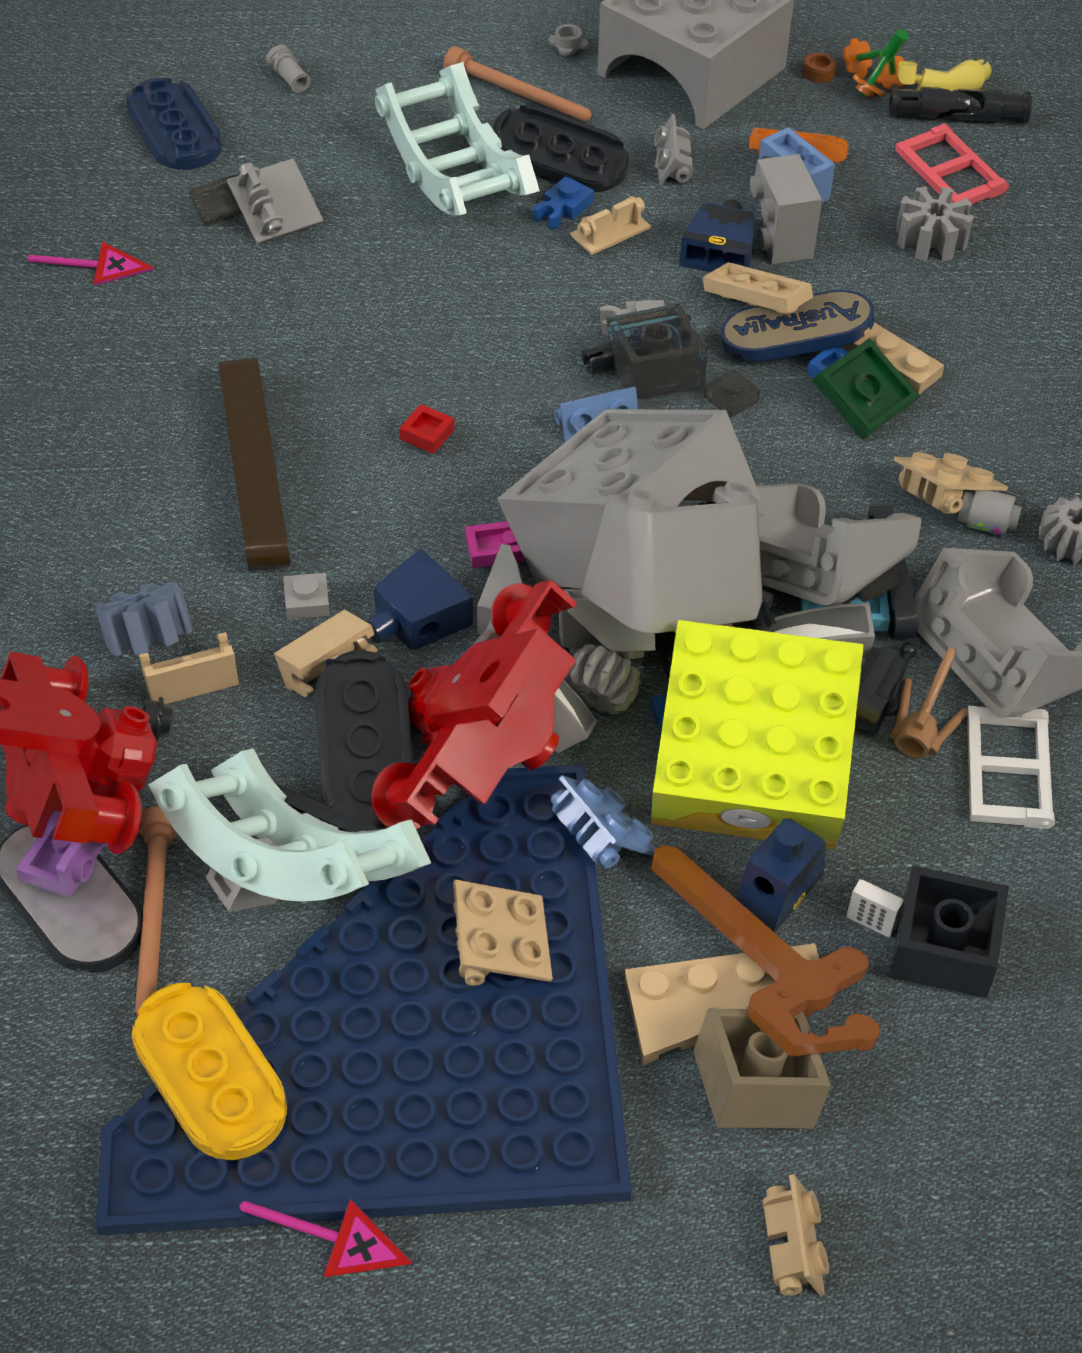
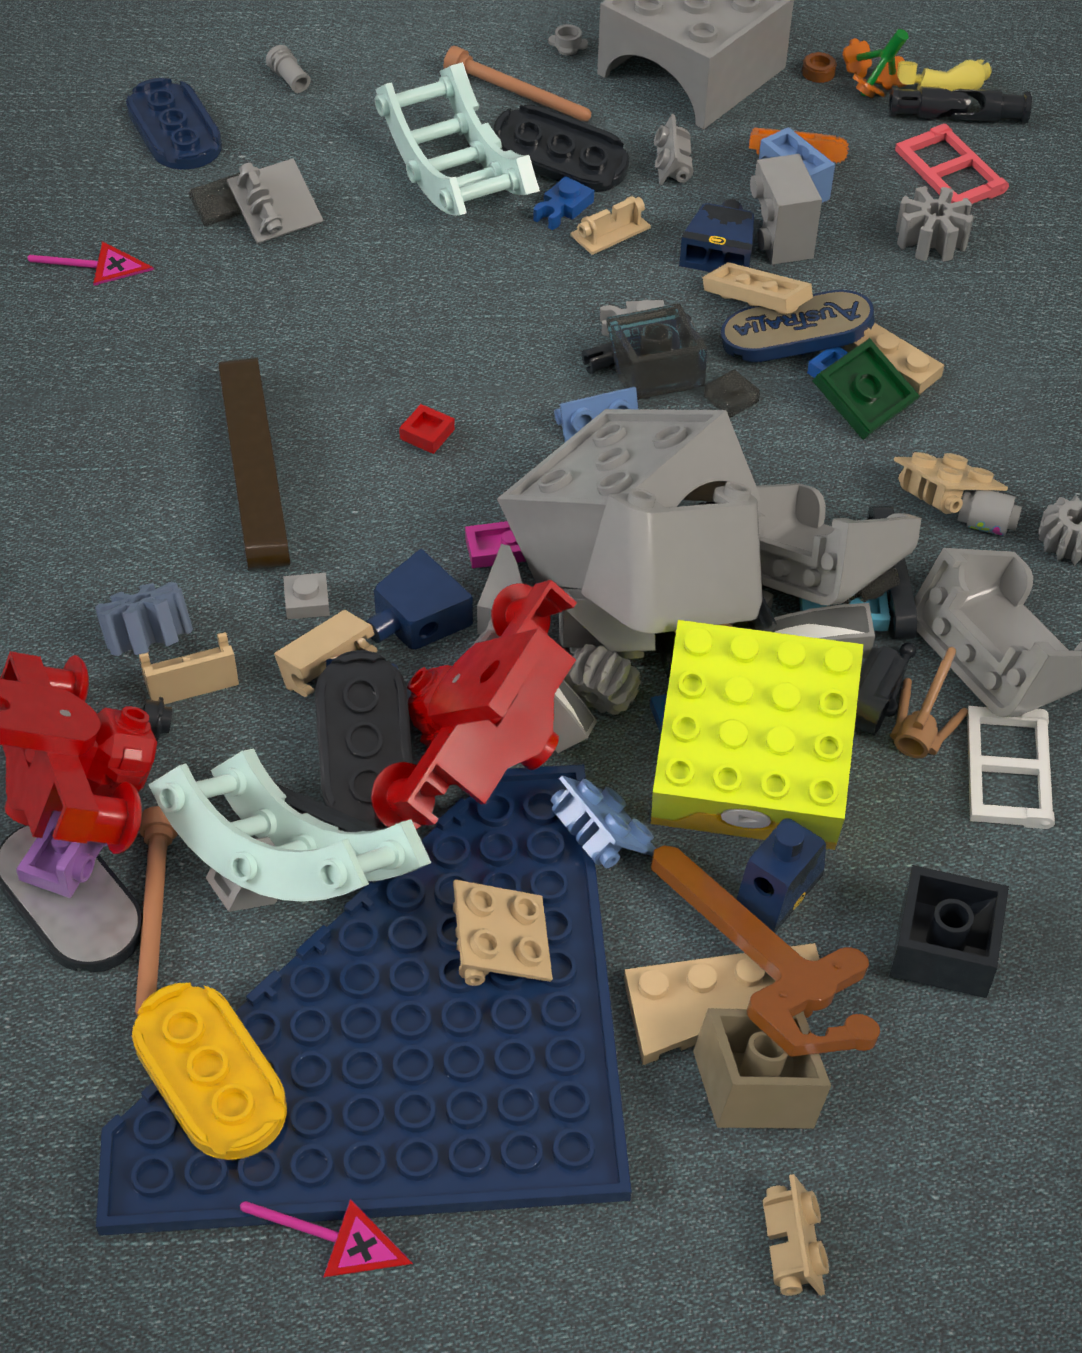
white tile [846,879,904,938] -> none

